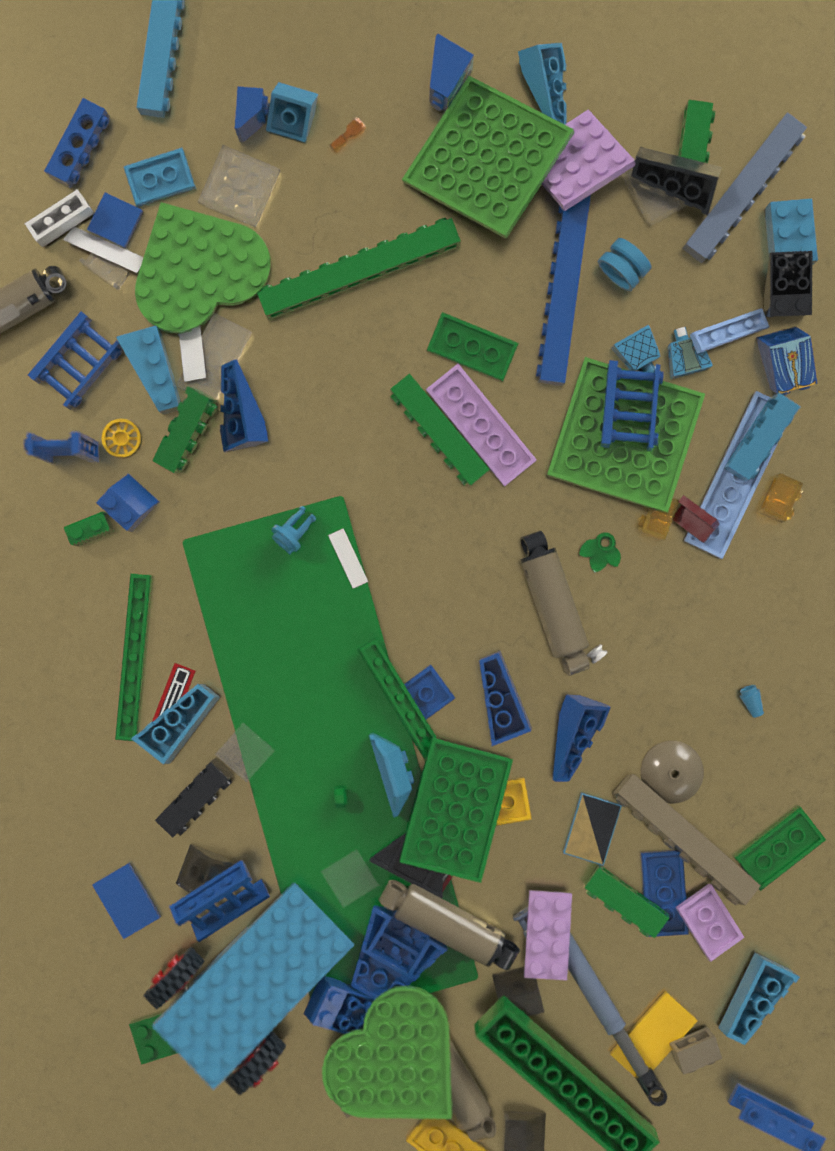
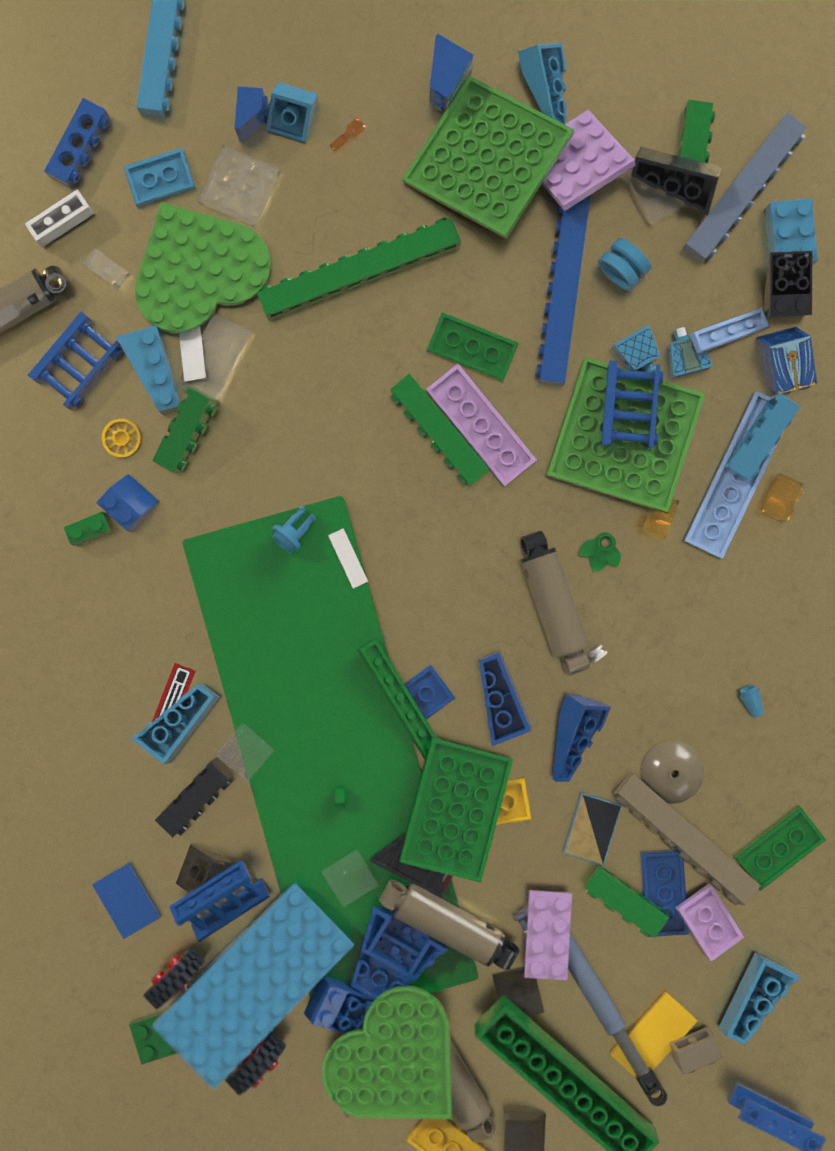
blue fence [24,432,99,463] -> none
white sticker [63,227,143,273] -> none
blue tile [87,192,143,249] -> none
green tile [115,574,152,741] -> none
blue wedge [220,360,268,452] -> none
dark azure wedge [369,733,415,817] -> none
dark red panel [672,495,720,543] -> none

